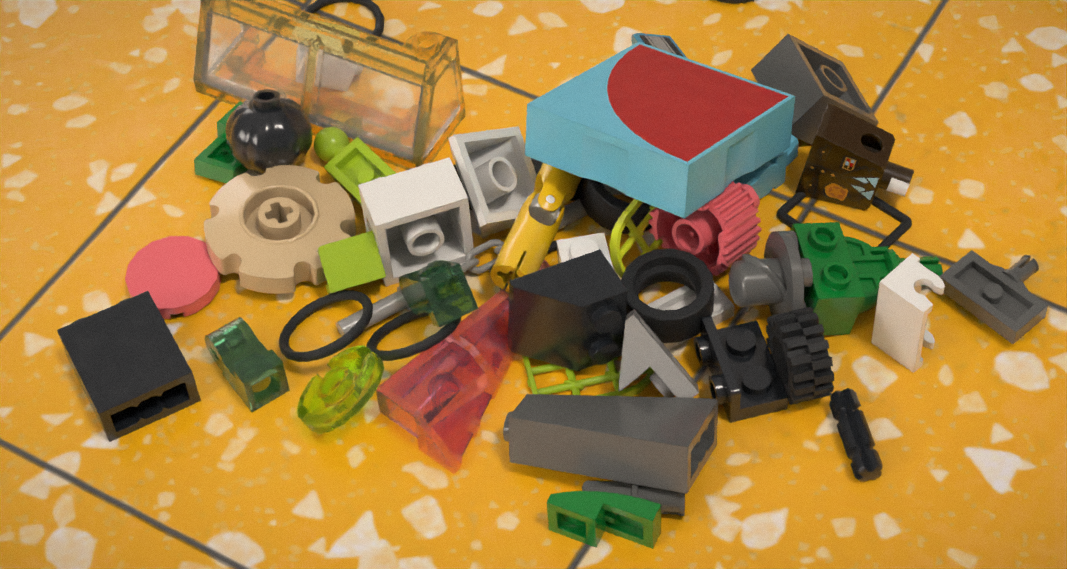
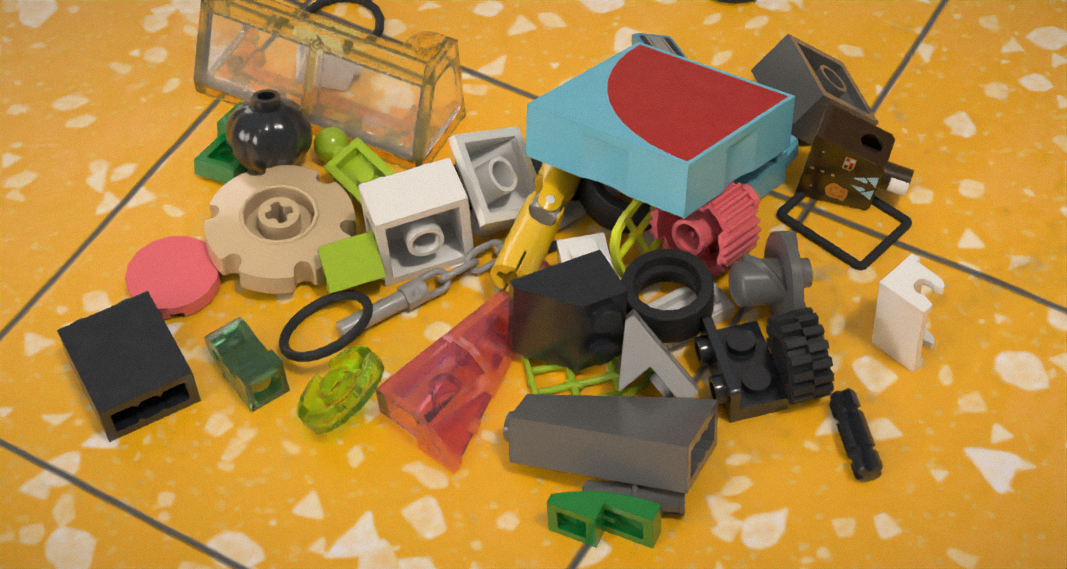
black piece [366,304,461,361] -> none
clear green leg [399,260,478,327] -> none
green brick [791,222,943,335] -> none
dark grey plate [939,250,1048,344] -> none

